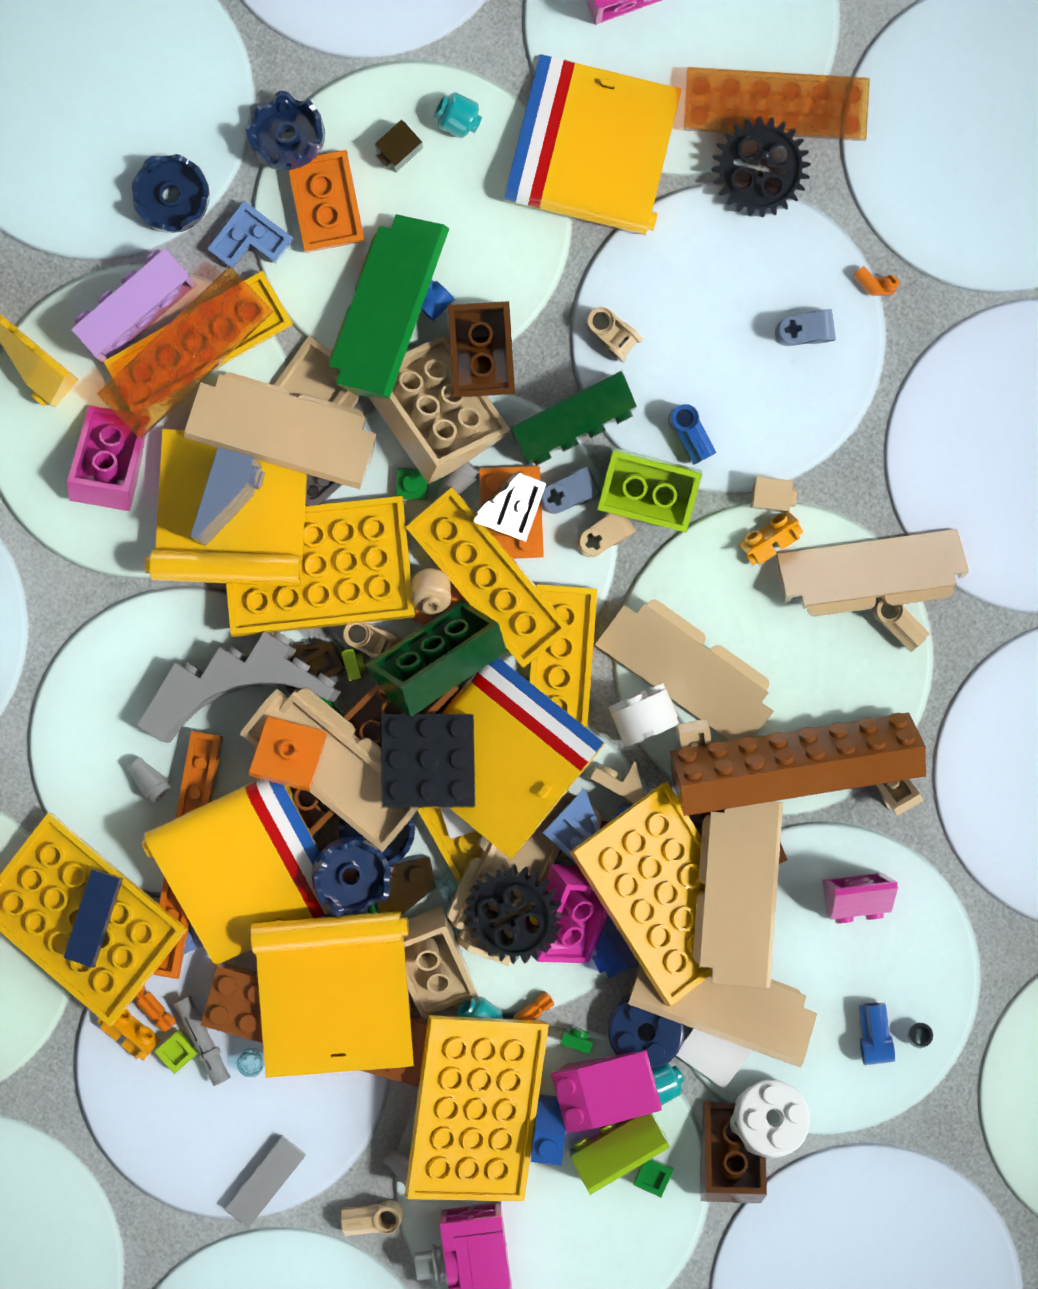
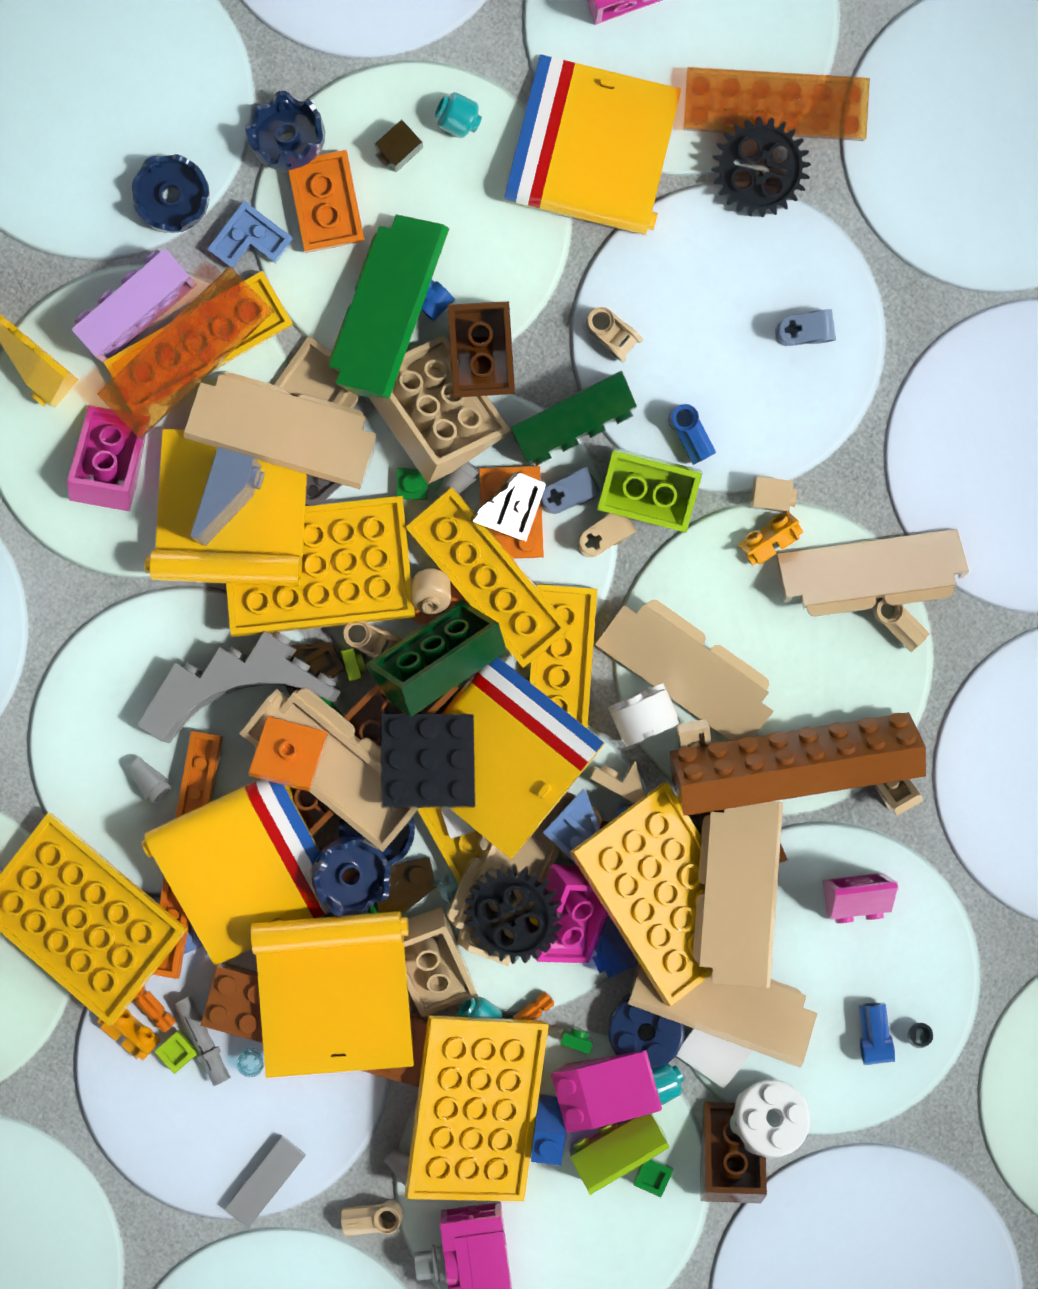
dark blue tile [63,869,123,968] -> none
orange arm [852,266,899,296] -> none

